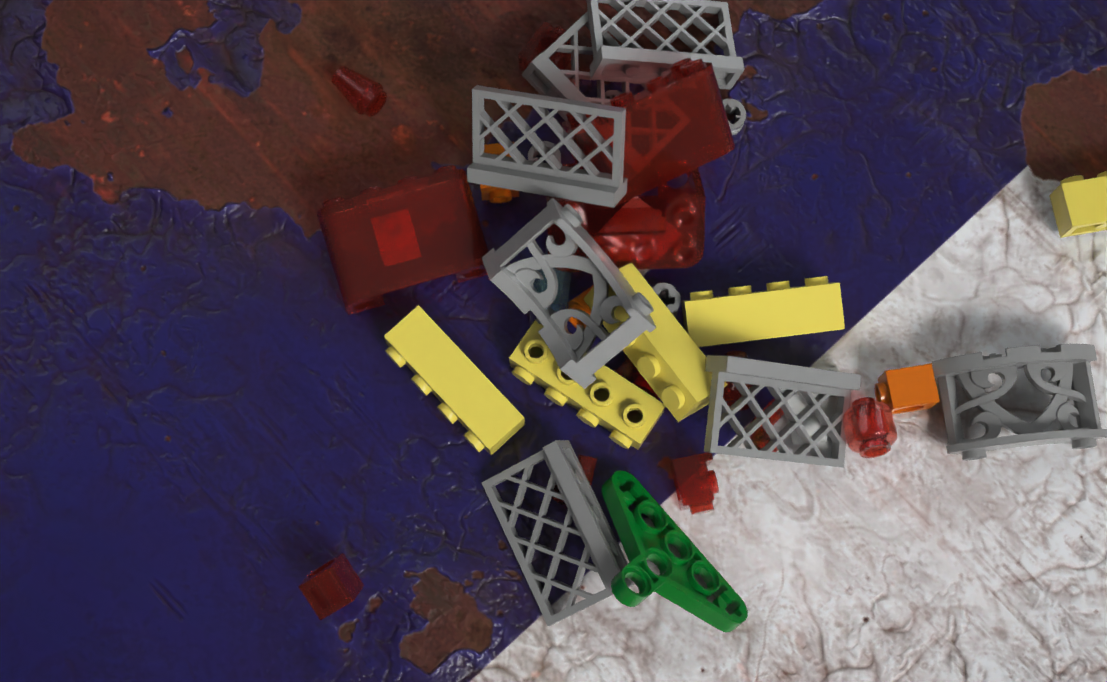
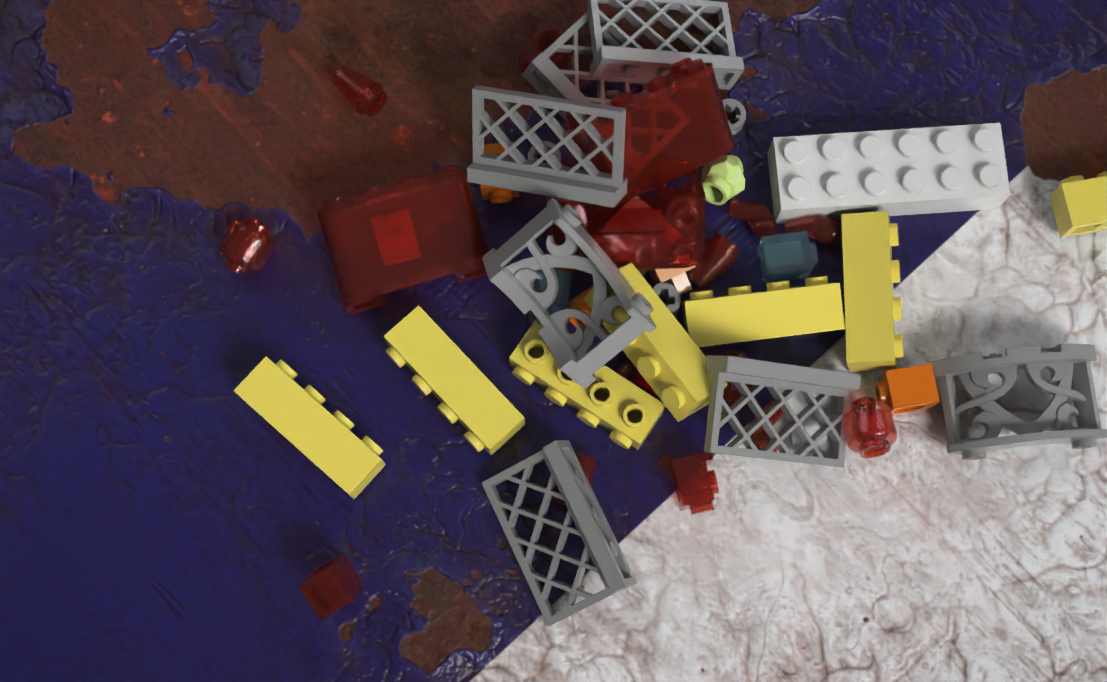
green beam [601,470,748,632] -> none
none -> clear red head [219,216,276,275]
none -> light yellow brick [233,356,386,499]
none -> light nougat tile [649,253,696,295]
none -> clear red cone [687,232,740,291]
none -> yellowish green rock [699,155,745,205]
none -> clear red arm [728,198,777,240]
none -> clear light blue brick [757,231,818,284]
none -> white brick [767,123,1011,224]
none -> clear red arm [785,214,842,245]
none -> light yellow brick [841,211,904,372]

